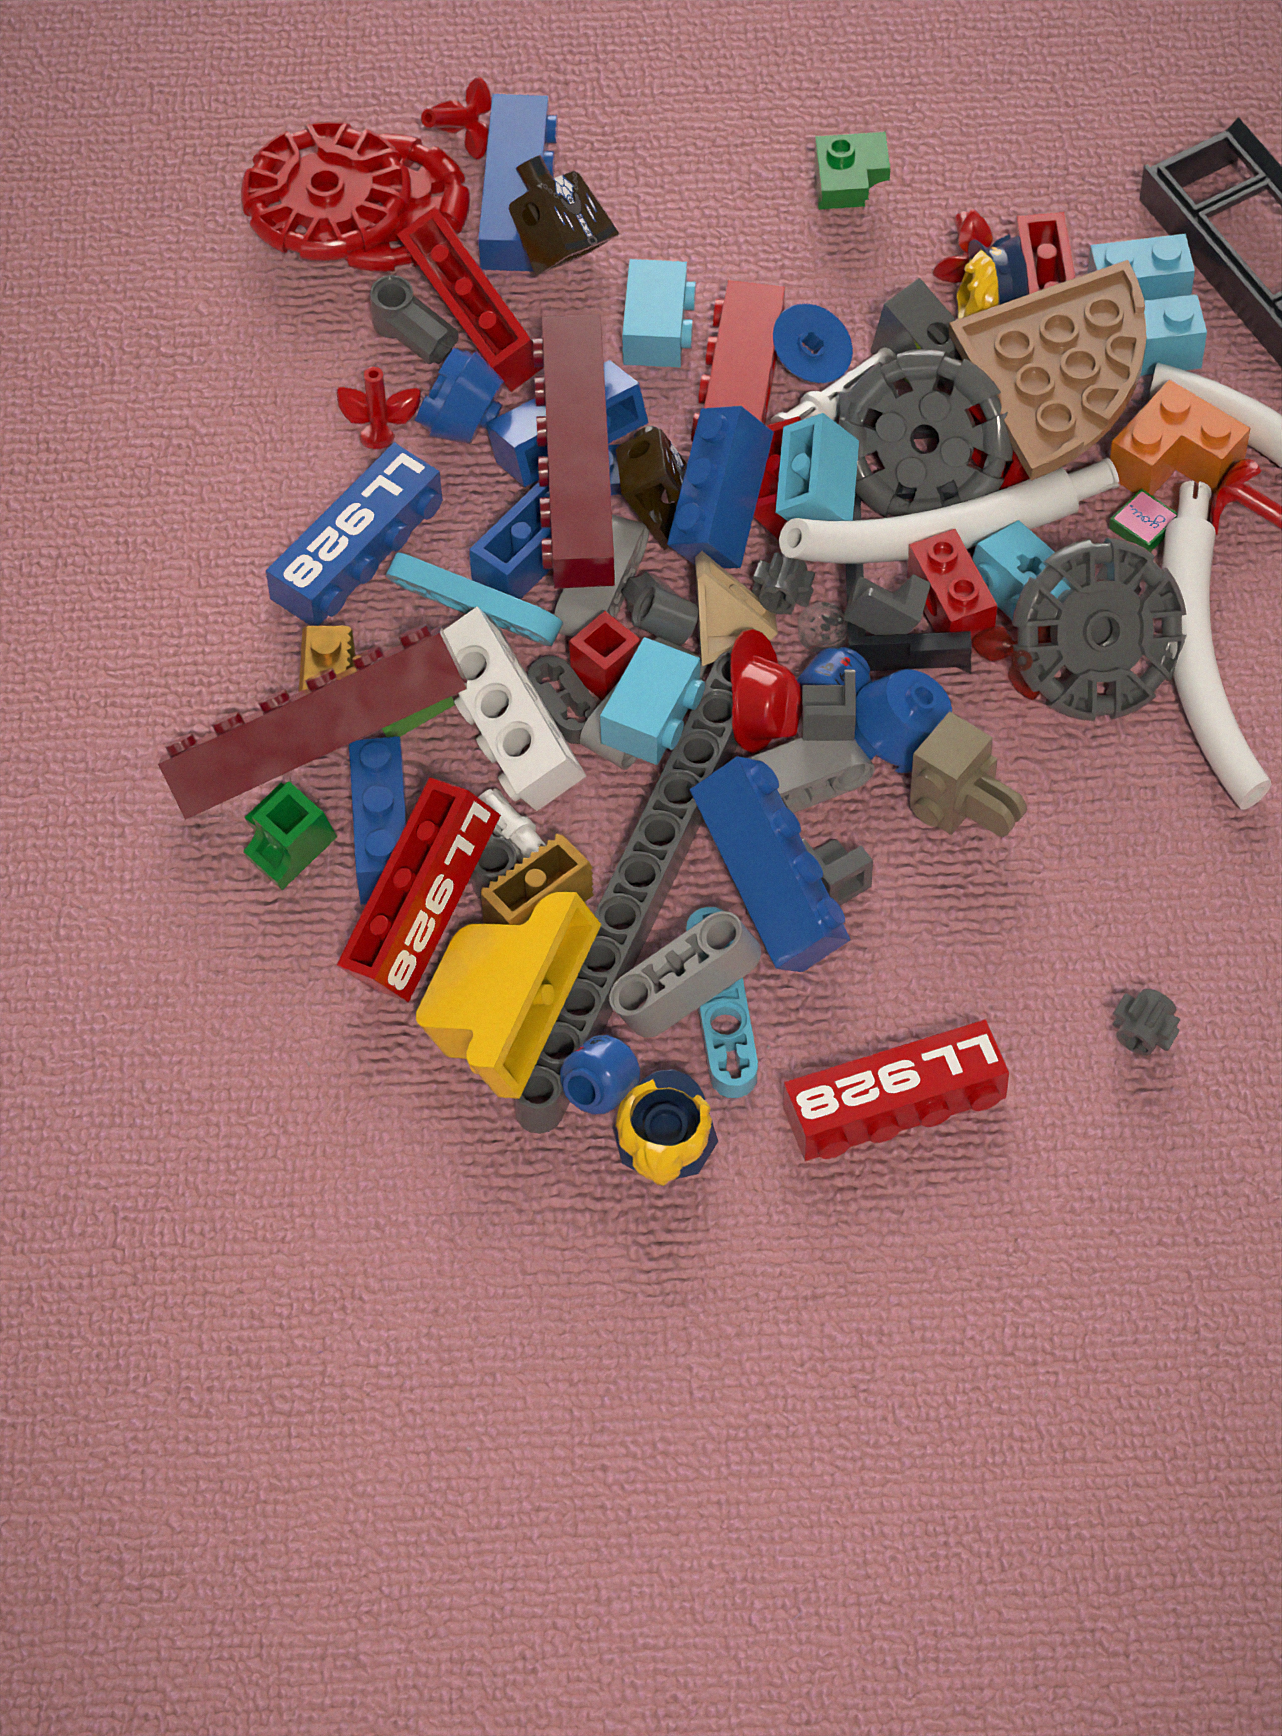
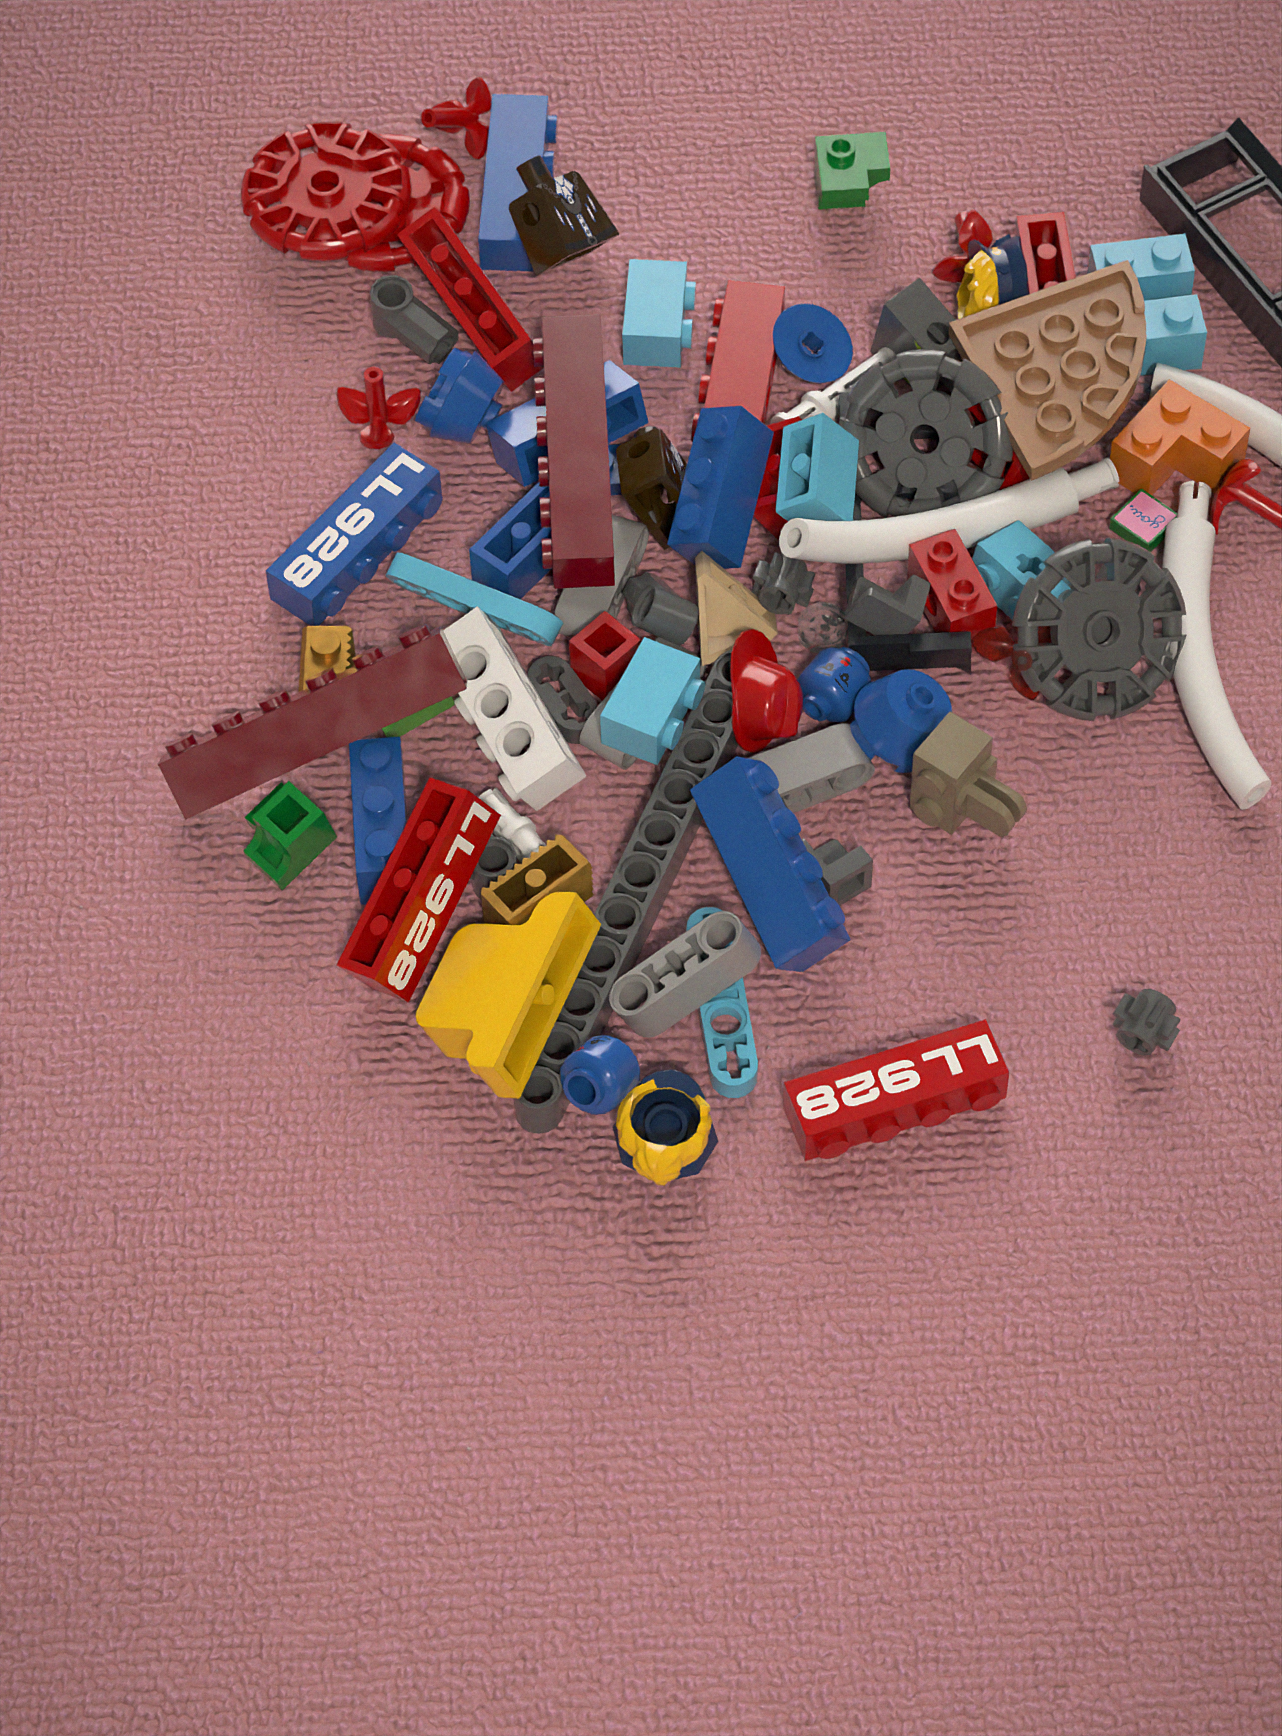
dark grey panel [802,669,856,741] -> none

